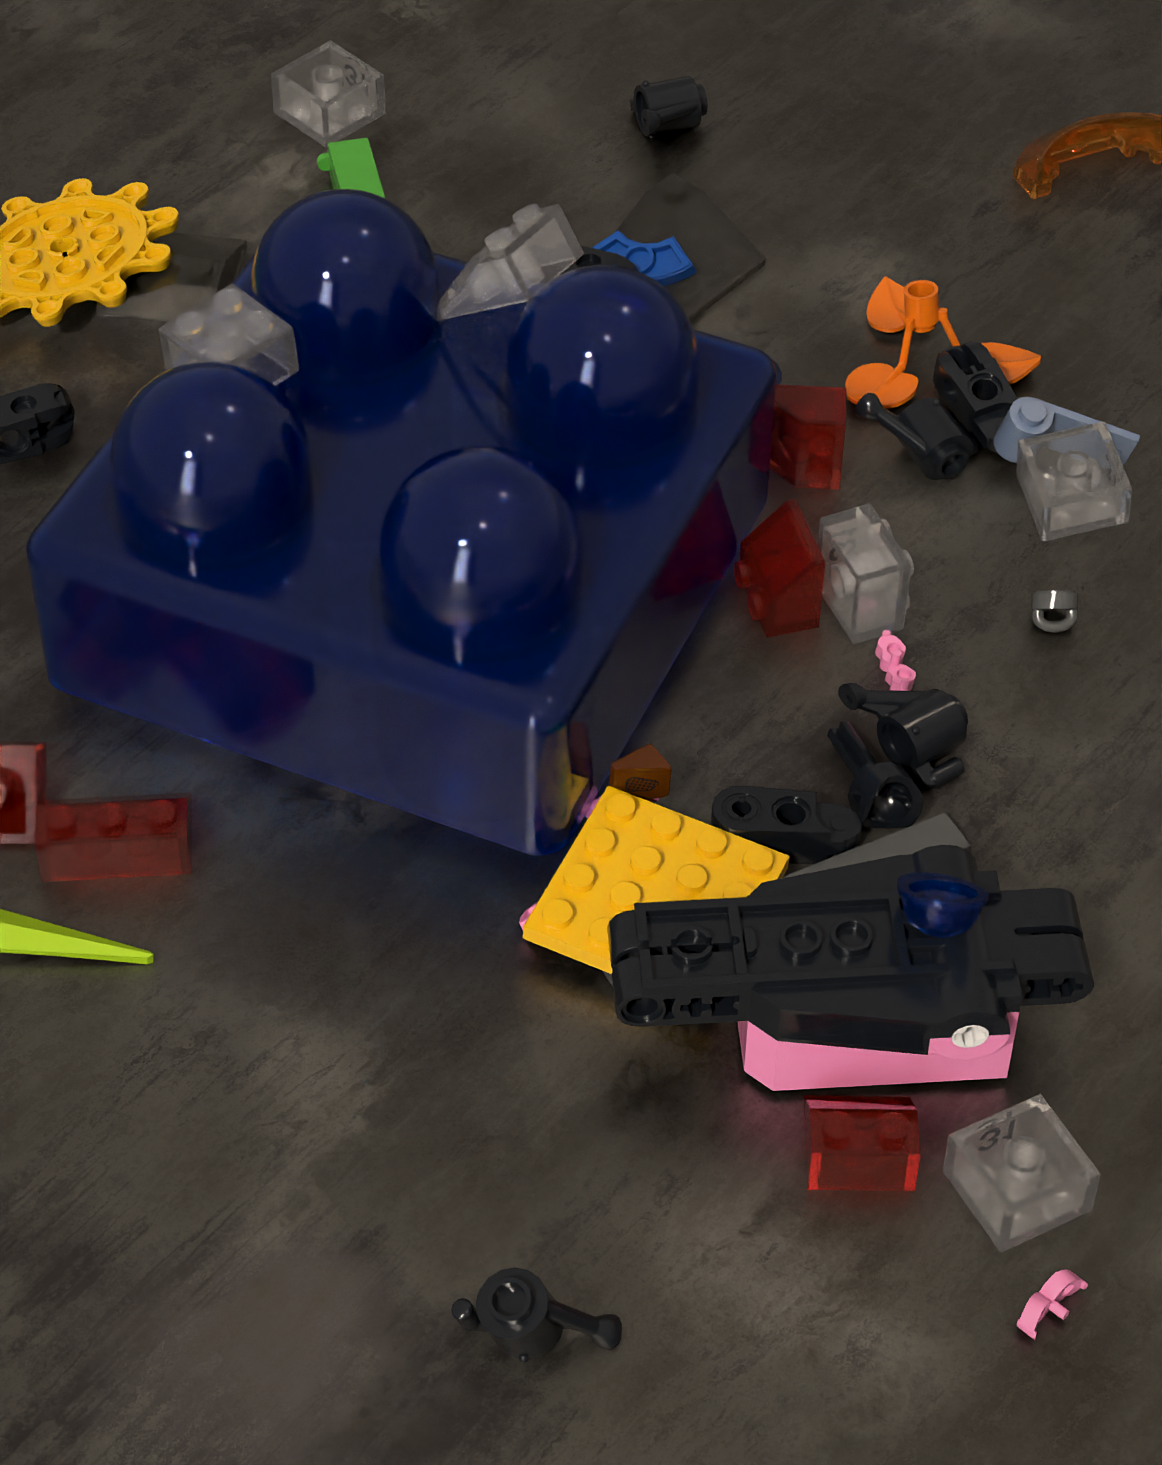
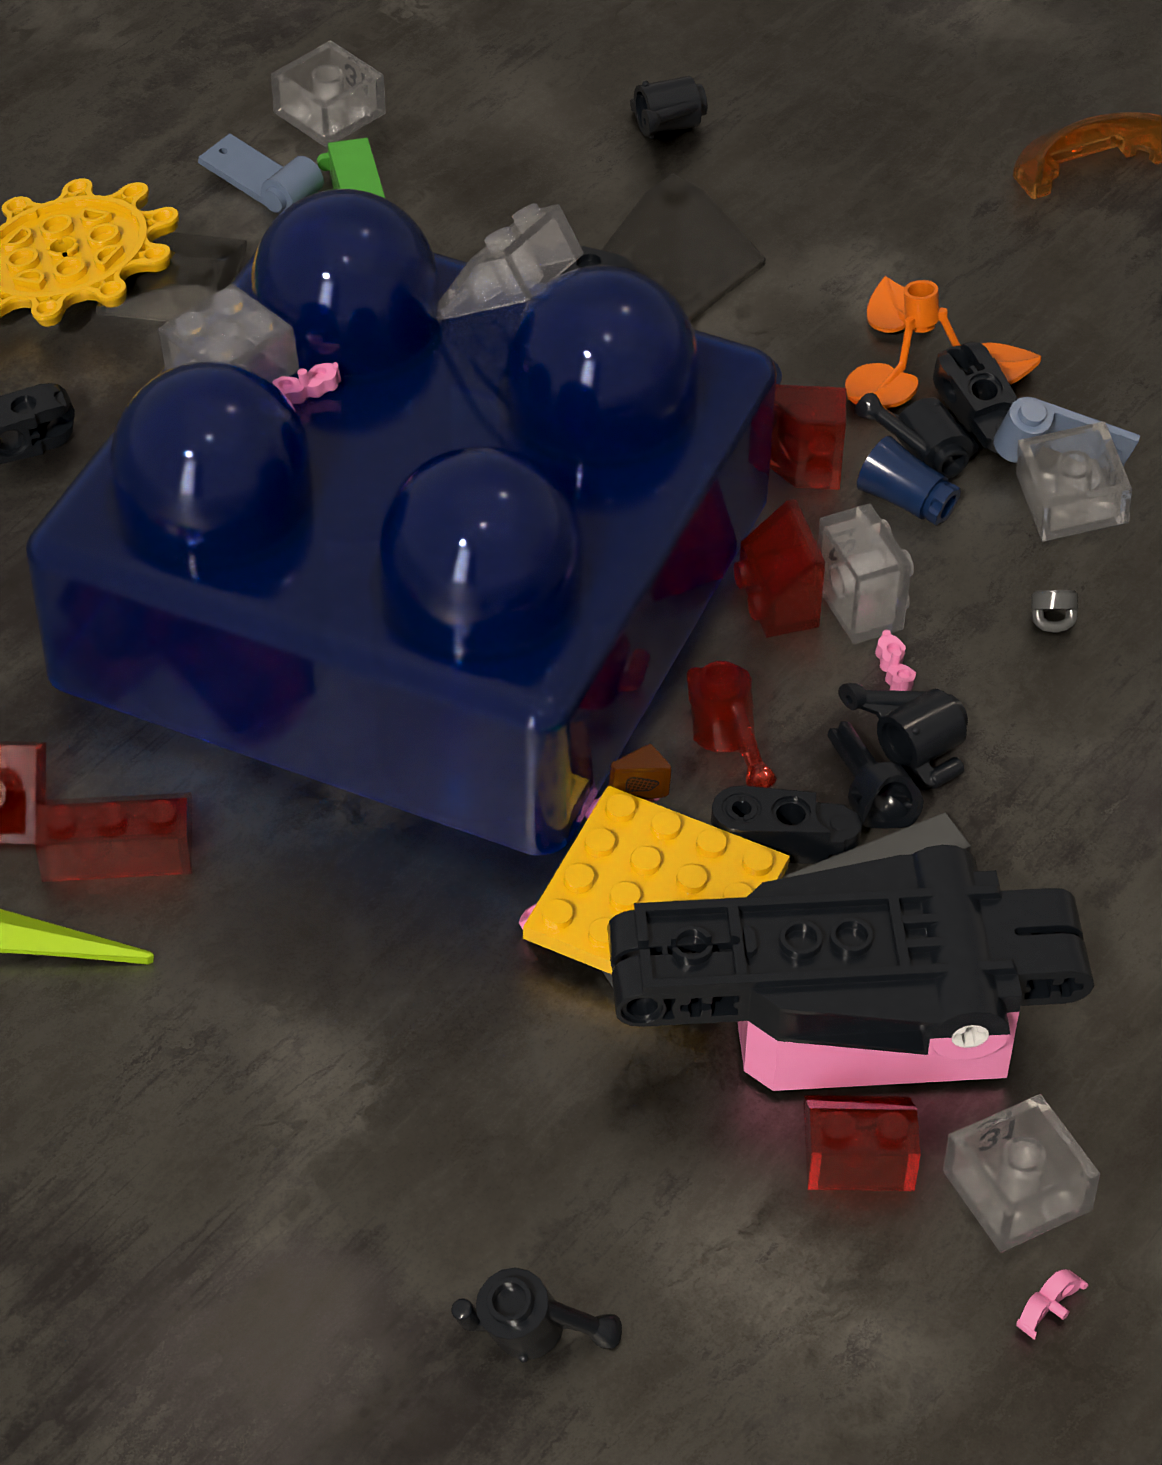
blue tile [592,230,697,288] -> none
clear blue piece [897,873,989,938] -> none
none -> sand blue door [198,133,324,215]
none -> bright pink piece [268,362,341,407]
none -> clear red piece [687,661,777,788]
none -> dark blue plant [857,436,961,525]

